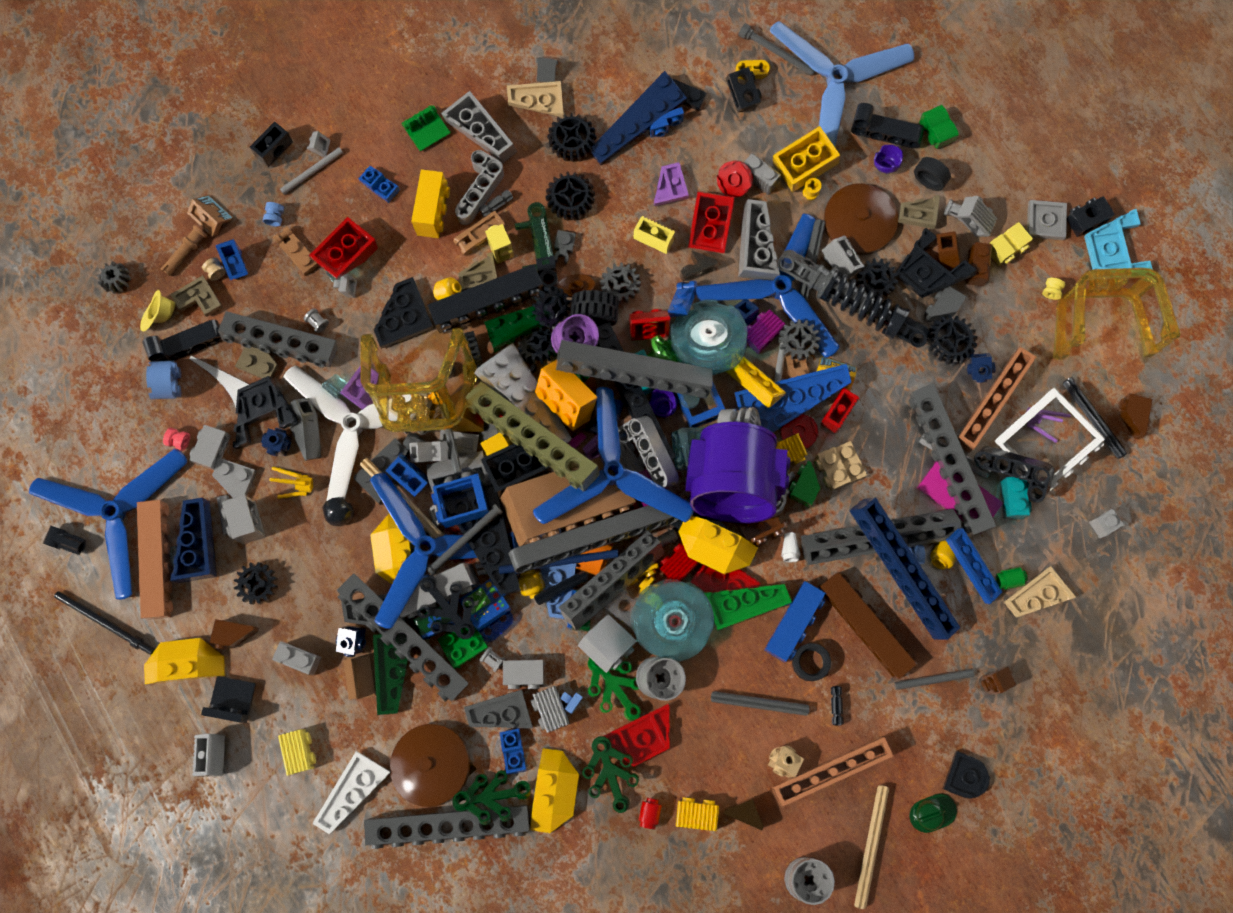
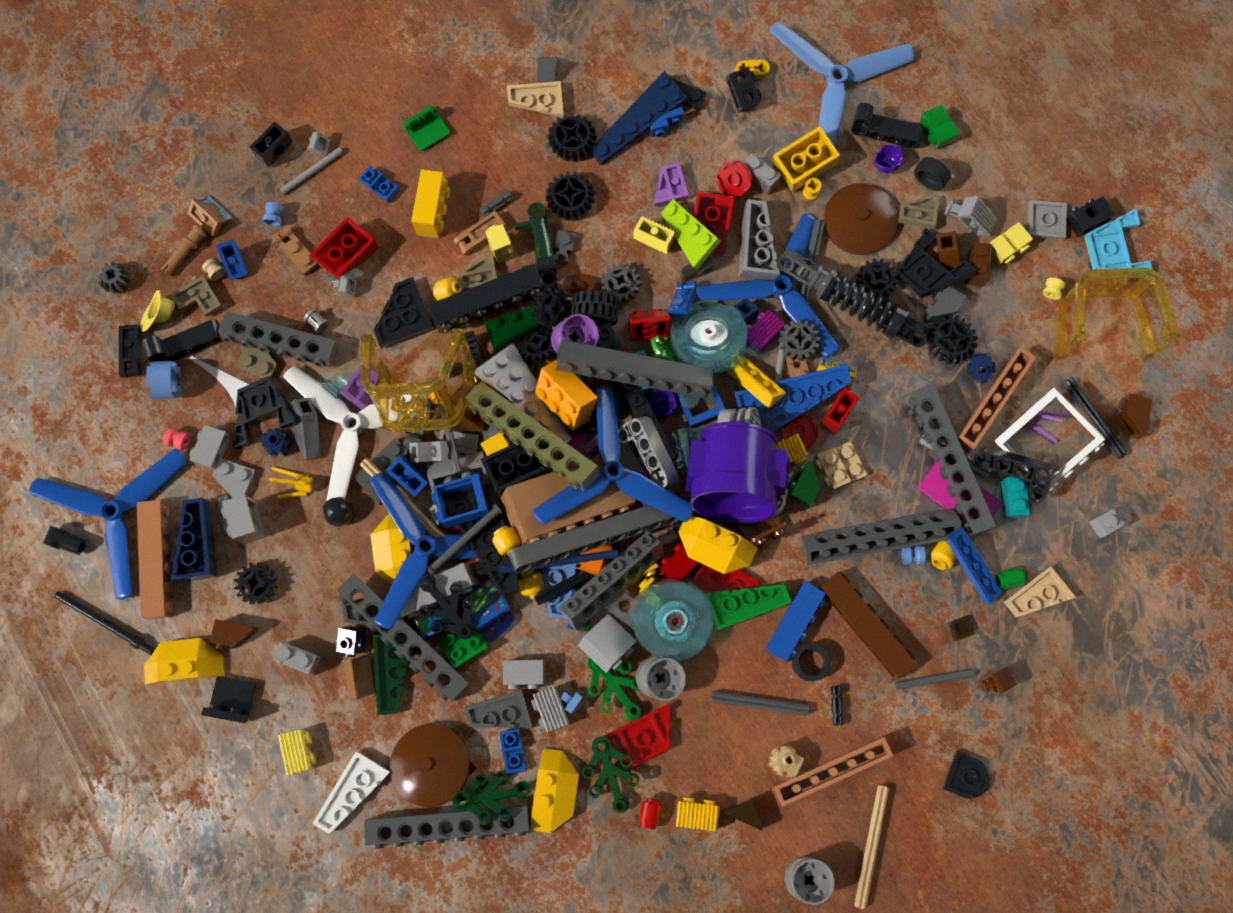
light grey brick [192,734,225,777] -> none
light grey wedge [441,91,517,163] -> none
light grey beam [455,150,504,225] -> none
light grey bush [479,647,506,673] -> none
dark grey piece [738,23,815,75] -> none
white cone [781,532,801,563] -> none
light grey brick [822,236,864,279] -> none
dark blue brick [849,497,961,640] -> none
dark green piece [909,794,957,833] -> none
none -> black plate [119,324,142,378]
none -> yellow head [492,526,521,556]
none -> lime wing [661,199,721,270]
none -> dark brown tile [947,616,974,641]

